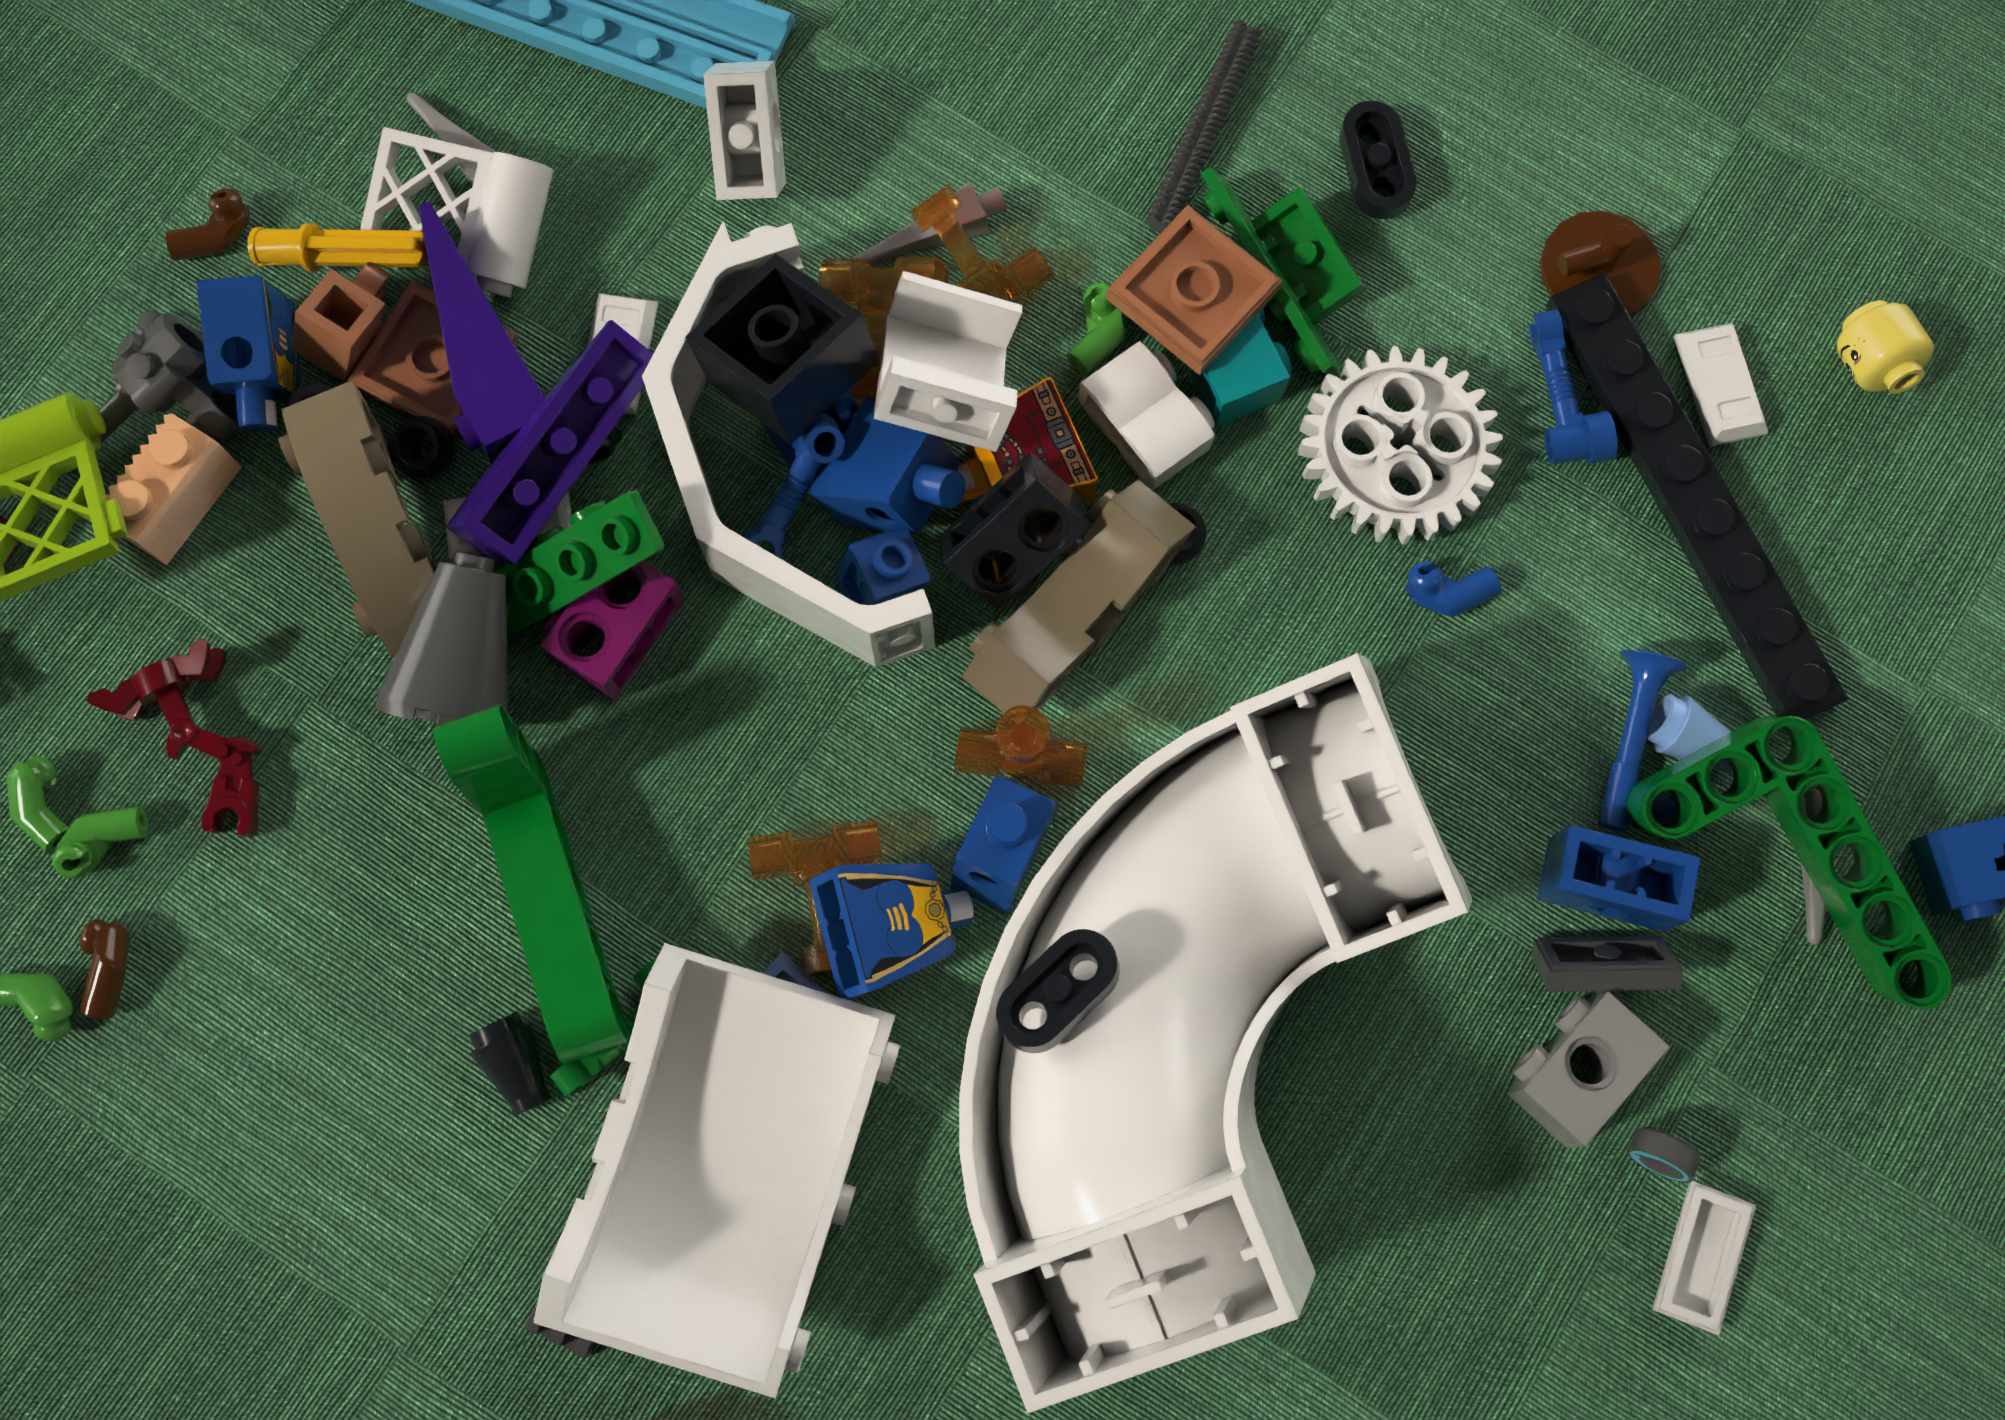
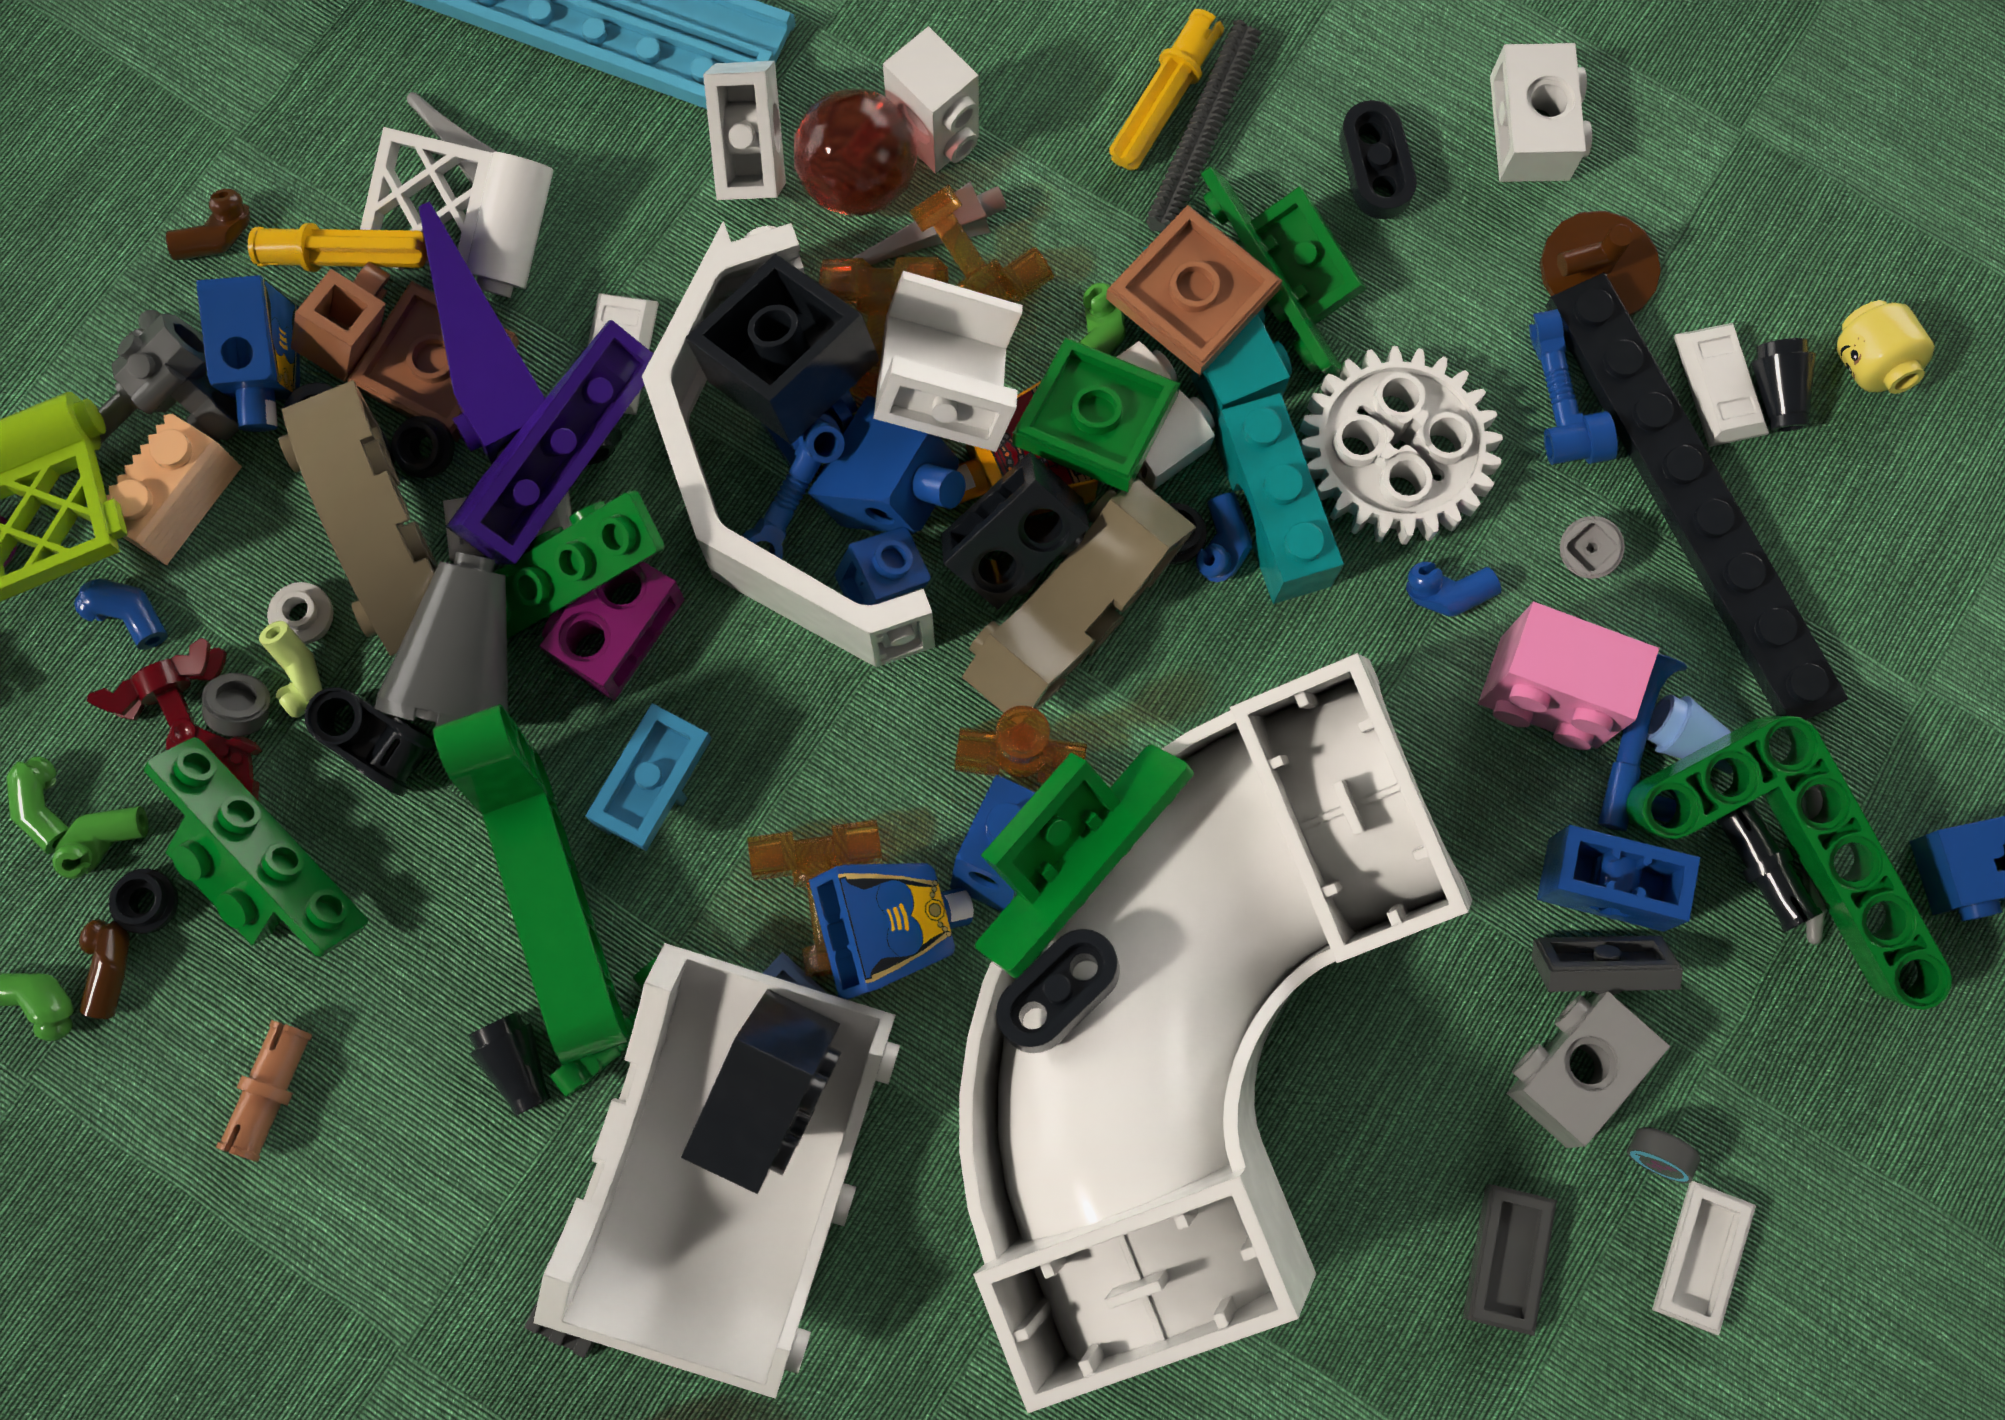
none -> blue arm [74,578,168,650]
none -> black plate [109,868,179,934]
none -> green bracket [144,737,368,957]
none -> dark grey tile [202,673,270,736]
none -> nougat pin [216,1020,313,1162]
none -> yellowish green arm [259,621,322,718]
none -> white plate [267,582,334,645]
none -> black piece [305,687,437,797]
none -> dark azure panel [585,703,712,851]
none -> black brick [681,989,842,1194]
none -> clear red piece [794,87,917,217]
none -> white brick [883,26,979,174]
none -> green bracket [975,744,1194,978]
none -> green plate [1012,337,1180,493]
none -> yellow axle [1109,9,1225,171]
none -> blue arm [1196,492,1253,582]
none -> teal arch [1214,393,1344,604]
none -> dark grey tile [1462,1184,1557,1336]
none -> bright pink brick [1478,601,1659,750]
none -> white brick [1490,43,1592,182]
none -> light grey tile [1560,516,1625,579]
none -> black pin [1716,801,1823,933]
none -> black cone [1751,338,1816,432]

